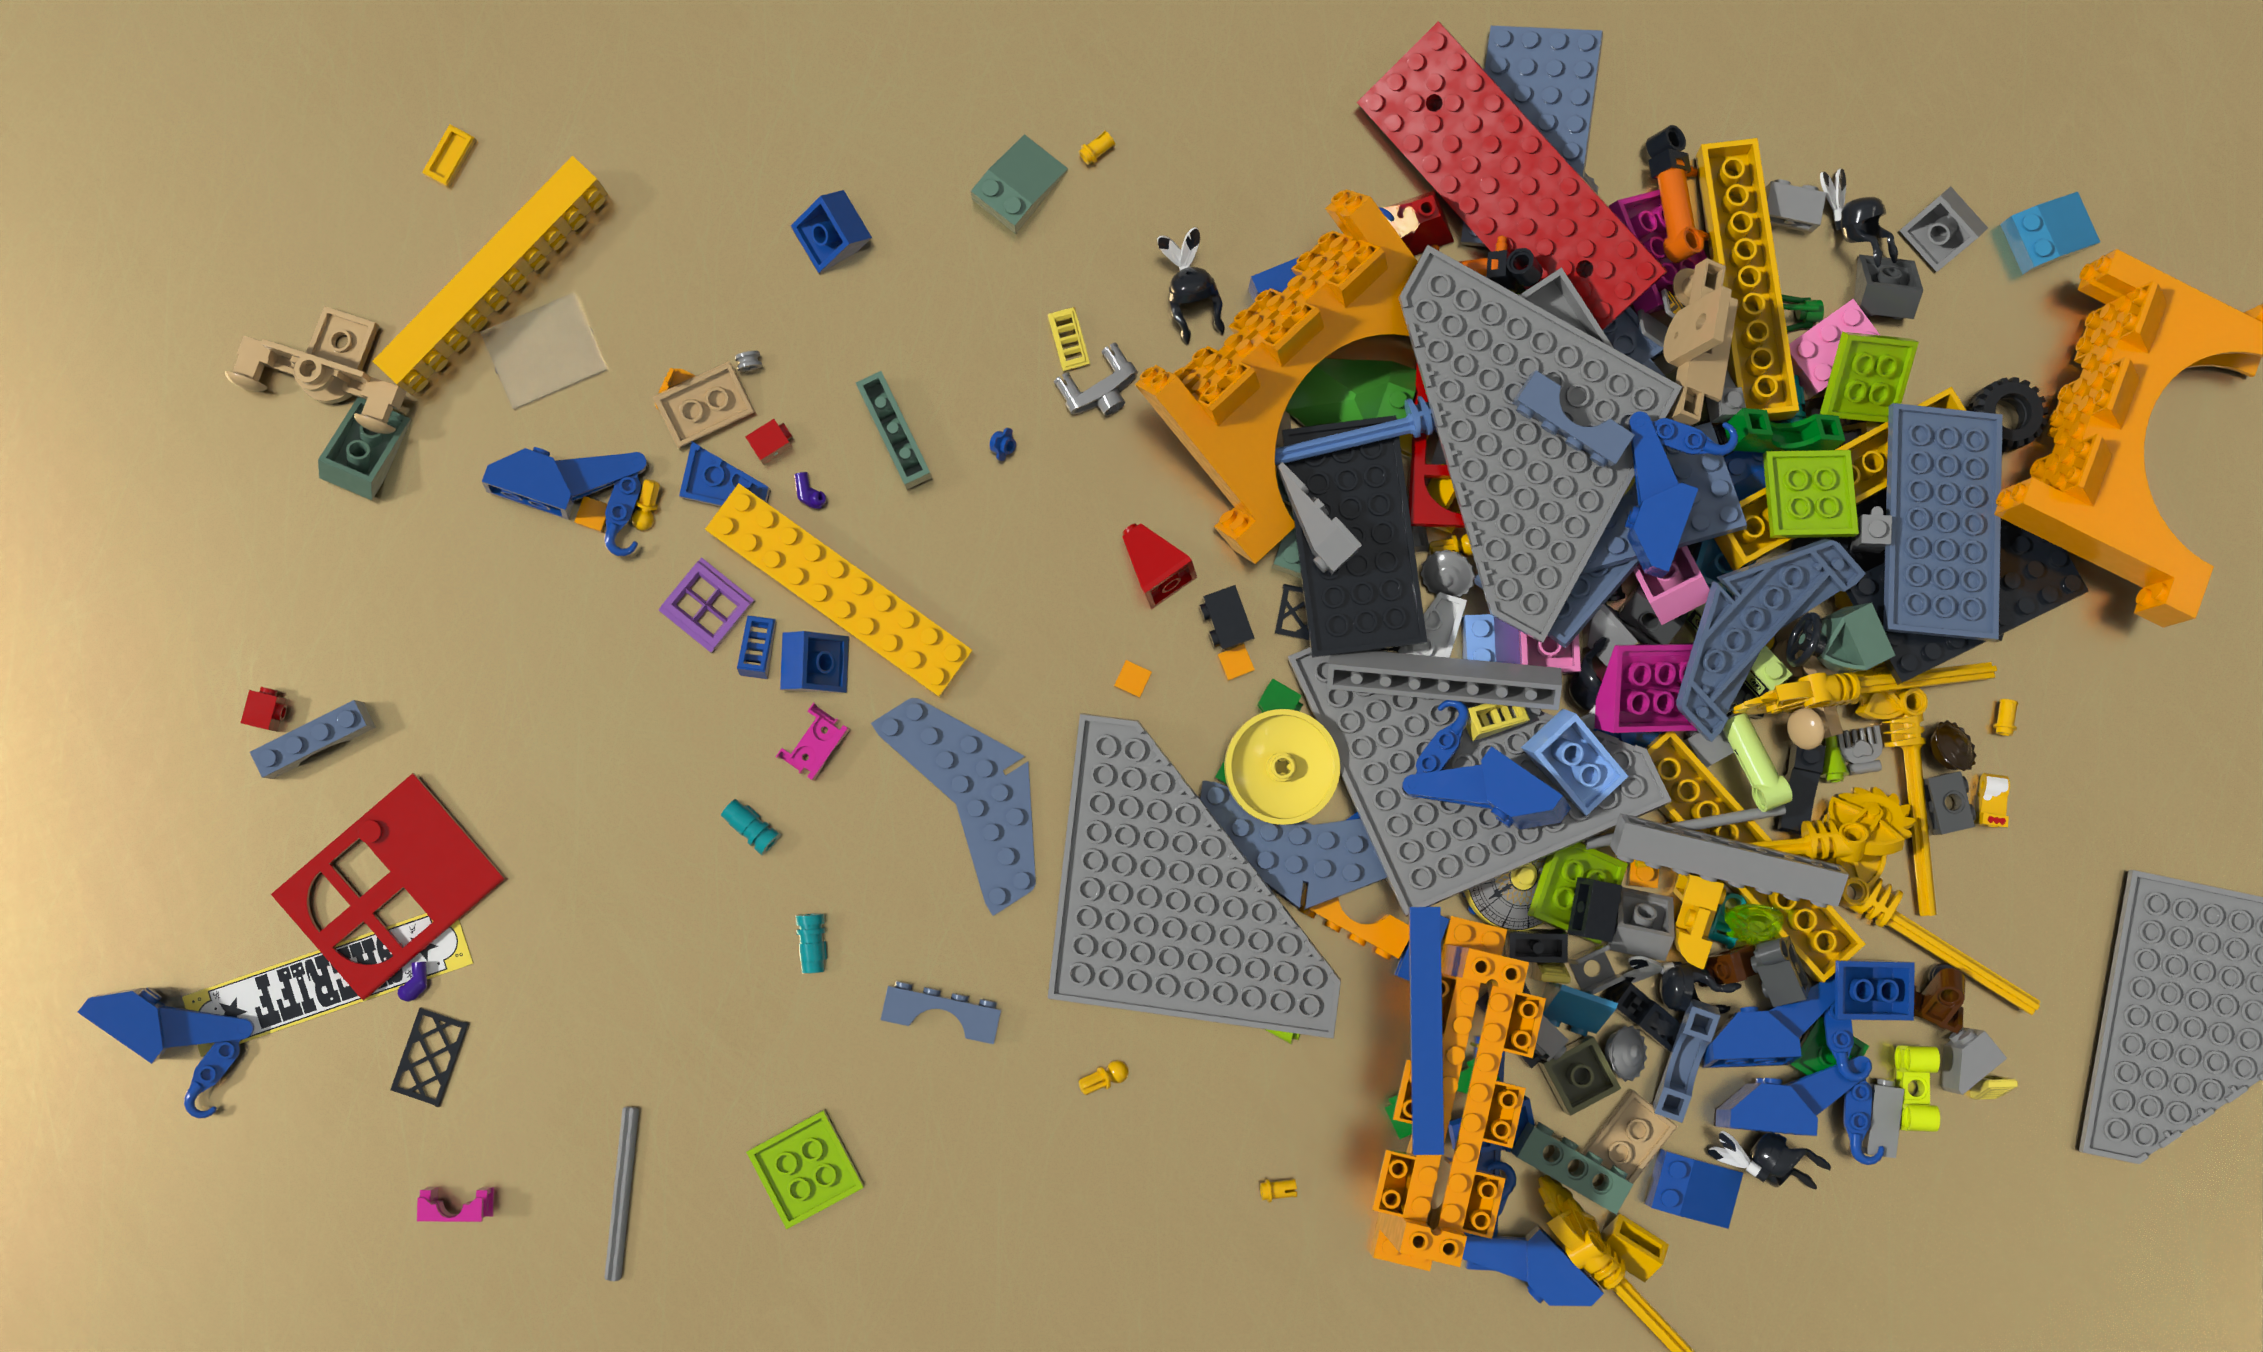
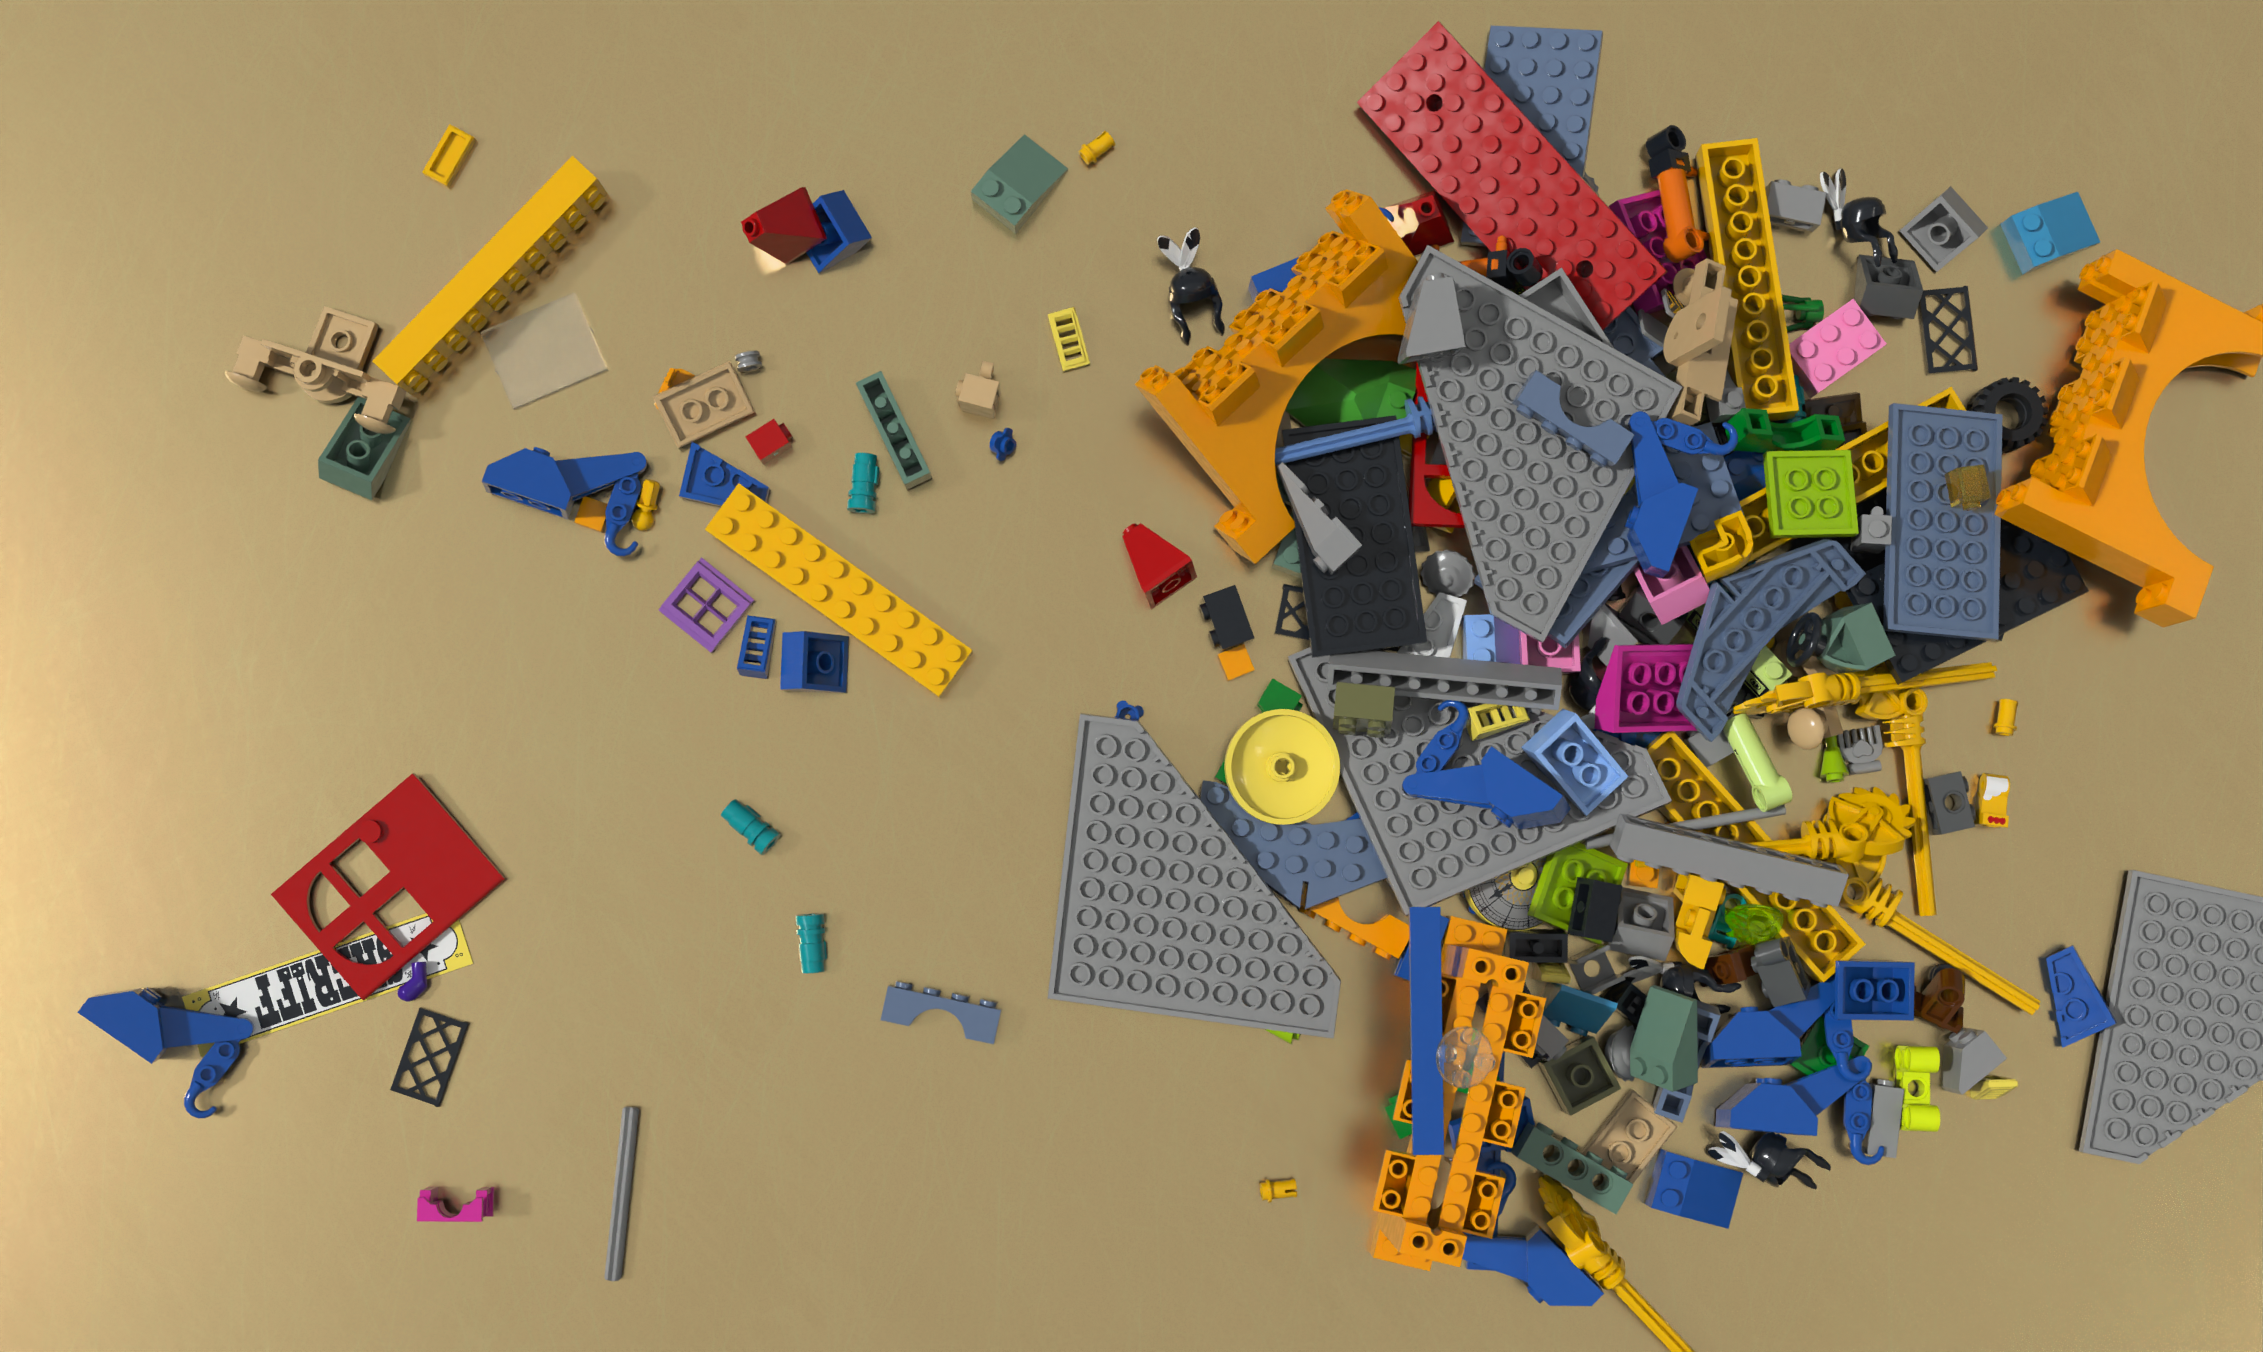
red brick [241,687,287,732] -> none
sand blue arch [250,700,376,779] -> none
lime plate [746,1110,865,1230] -> none
dark pink piece [776,702,850,781] -> none
dark purple arm [794,472,826,509] -> none
sand blue wing [871,698,1036,916] -> none
light grey connector [1054,343,1138,416] -> none
yellow axle [1078,1060,1129,1095] -> none
light orange tile [1114,660,1152,698] -> none
yellow axle [1429,534,1473,555] -> none
yellow brick [1601,1213,1669,1282] -> none
black slope [1778,744,1826,835] -> none
lime plate [1820,331,1919,422] -> none
dark brown piece [1930,720,1977,771] -> none
none -> red slope [741,187,827,264]
none -> teal axle [847,453,880,514]
none -> tan brick [955,361,1001,419]
none -> blue plate [1115,701,1144,720]
none -> olive brick [1333,682,1395,738]
none -> light grey slope [1398,273,1466,364]
none -> clear dish [1436,1026,1495,1089]
none -> sand green slope [1630,985,1698,1092]
none -> yellow brick [1689,510,1754,583]
none -> black window [1919,286,1978,374]
none -> clear yellow brick [1945,464,1991,511]
none -> blue wing [2046,945,2117,1048]

